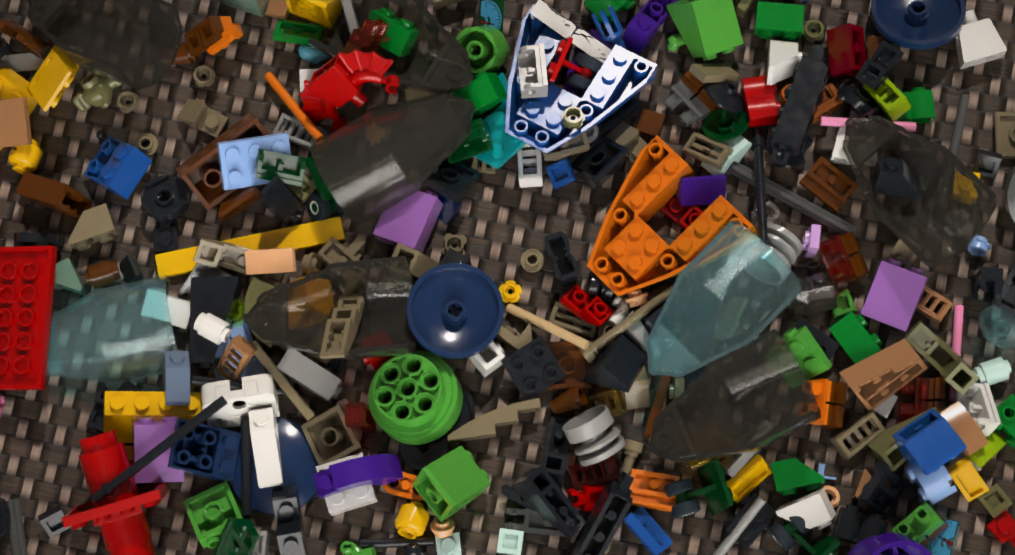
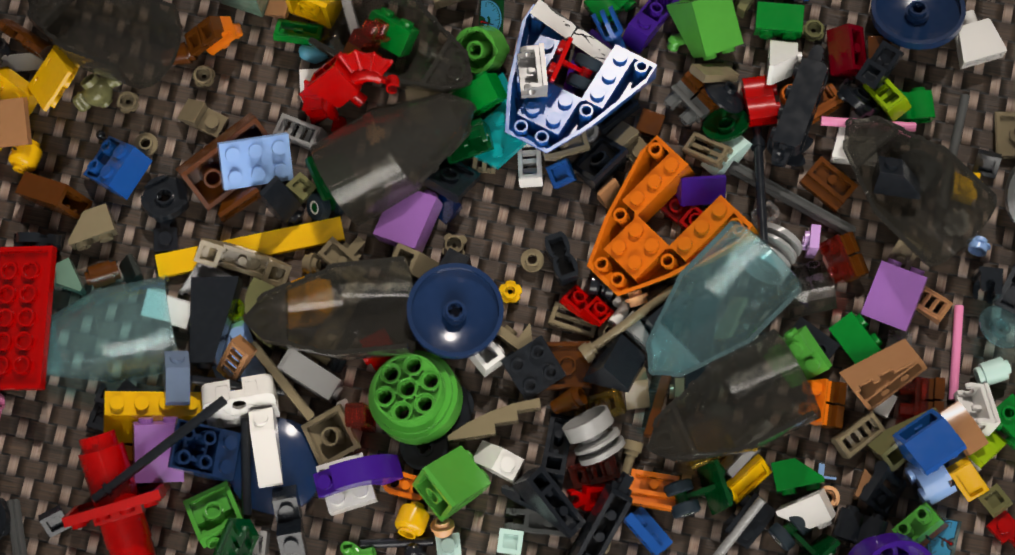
white brick [193,312,231,345] -> none
light nougat slope [244,247,296,275] -> none
hinge [253,148,306,187] -> none
orange bar [264,72,324,142] -> none
dark tan slope [320,296,365,359] -> none
tan bar [506,303,589,350] -> none
olive plate [561,106,585,129] -> none
bright green tile [832,289,857,320] -> none
olive arch [903,320,980,395] -> none
none -> white slope [473,440,525,484]
none -> medium nougat slope [597,178,621,210]

